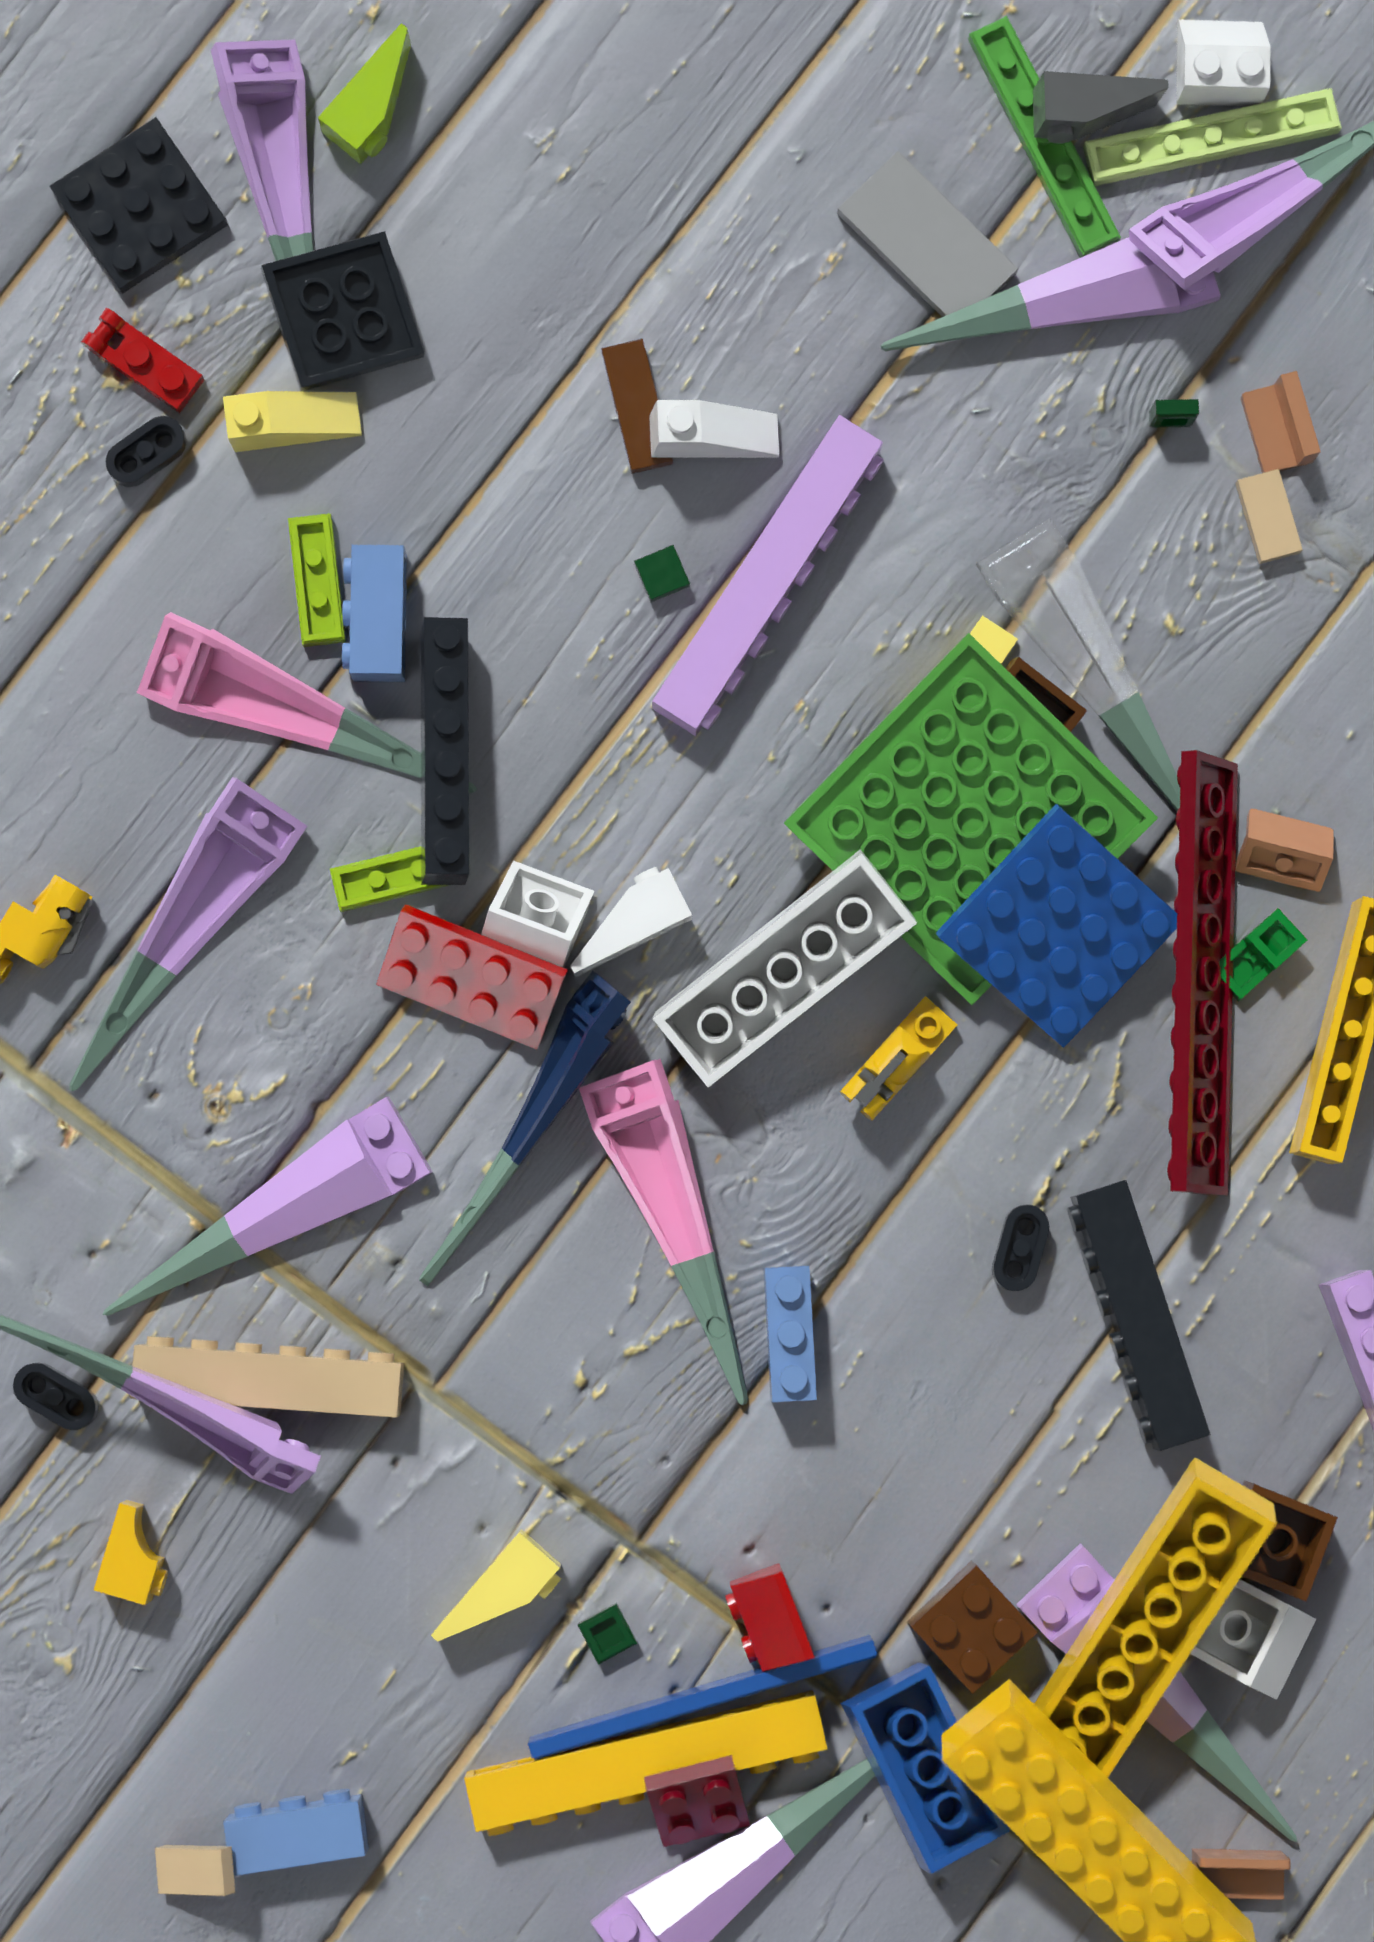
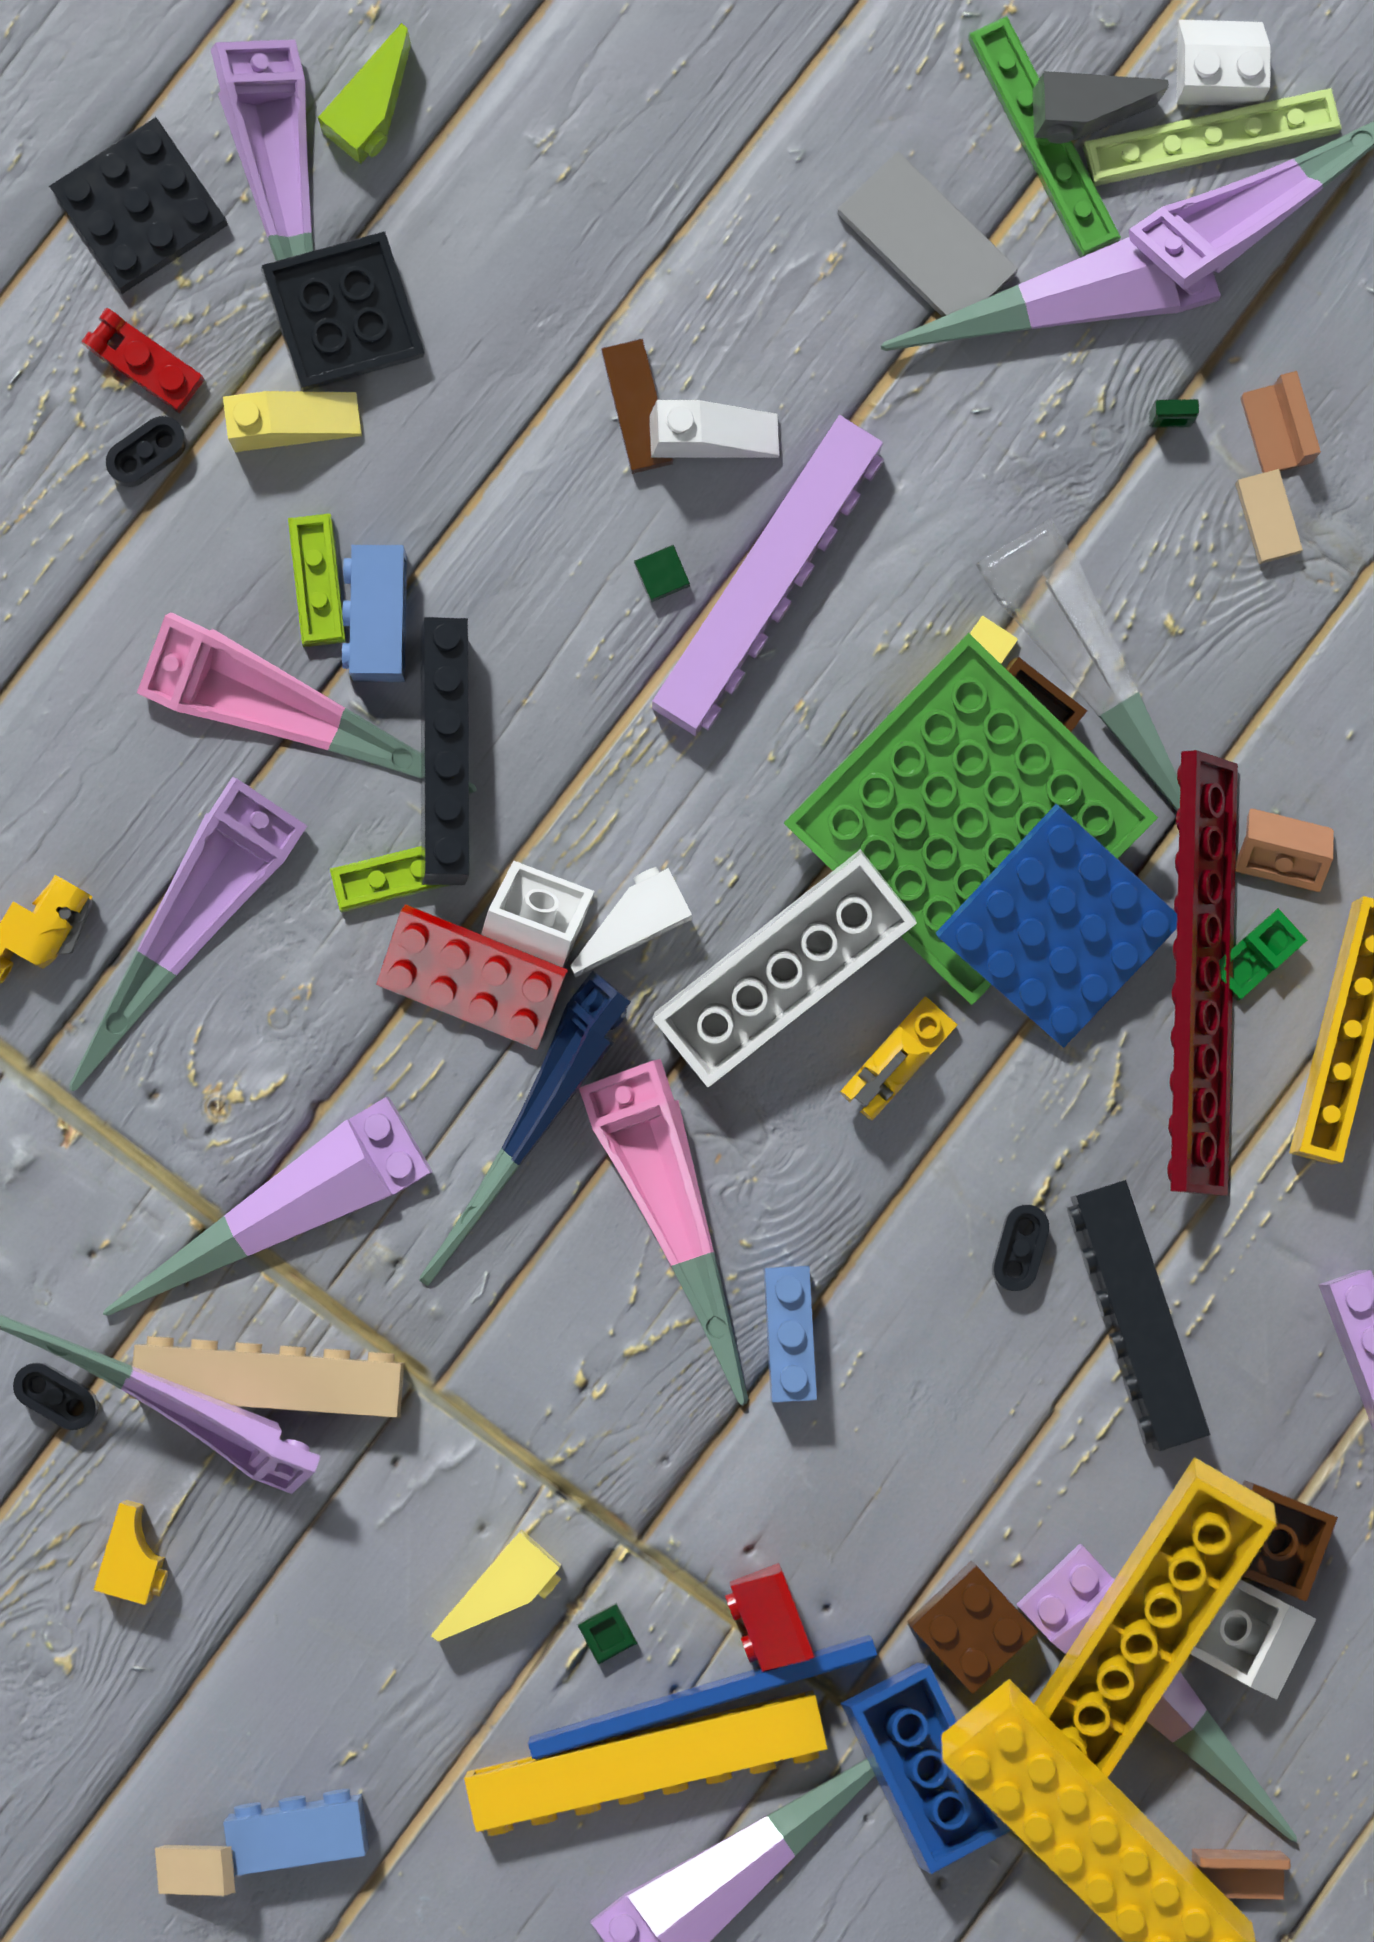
dark red plate [644,1755,750,1847] -> none

